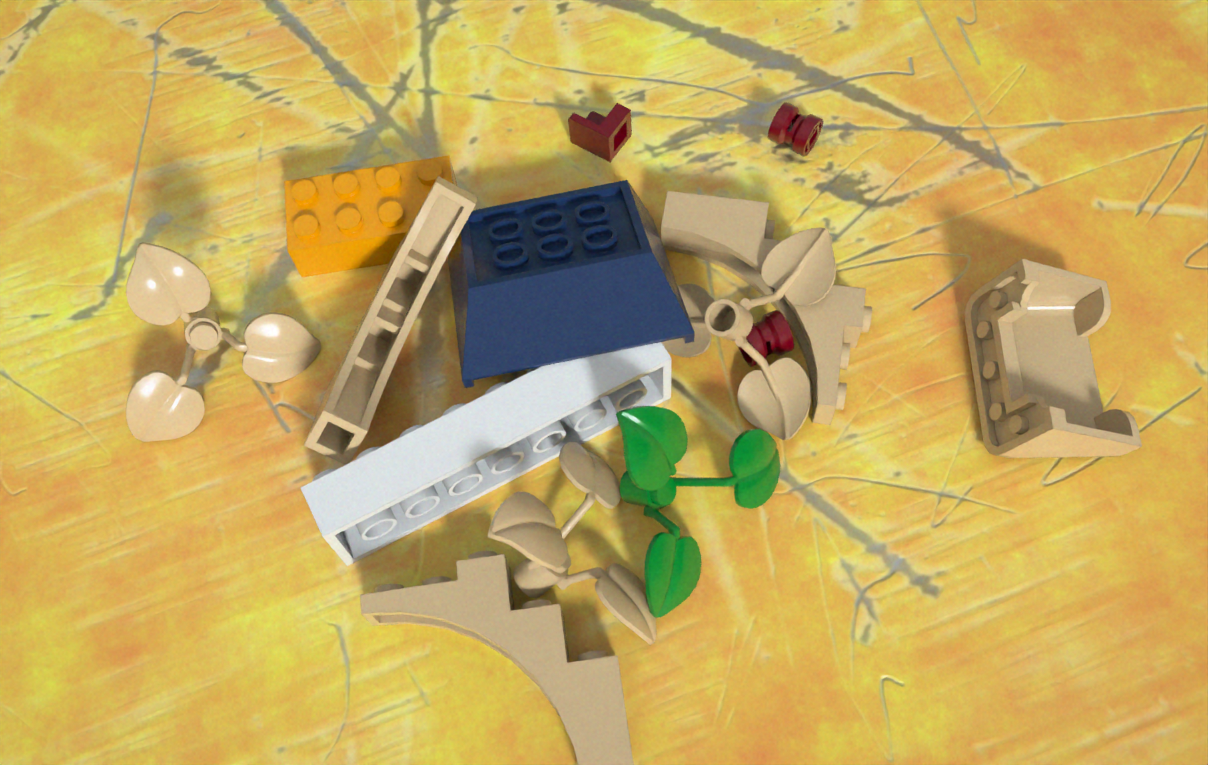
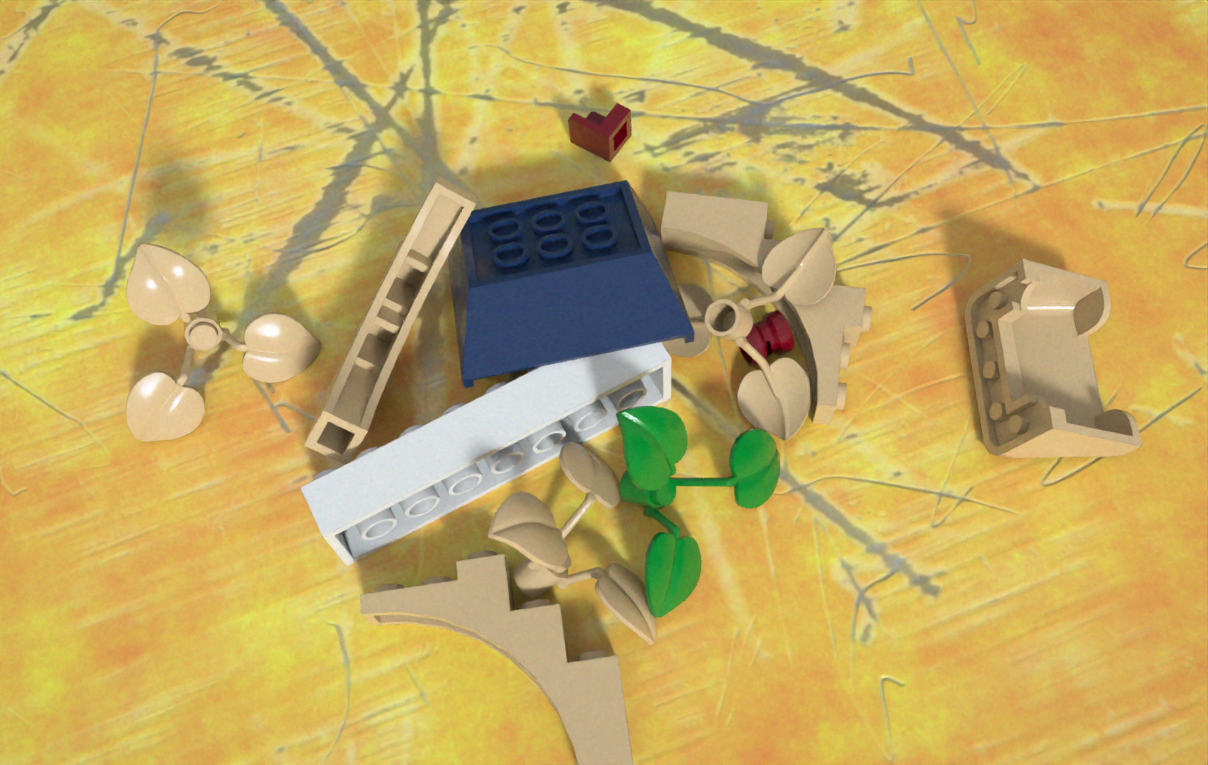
light orange brick [284,155,458,277] -> none
dark red wheel [768,102,824,157] -> none

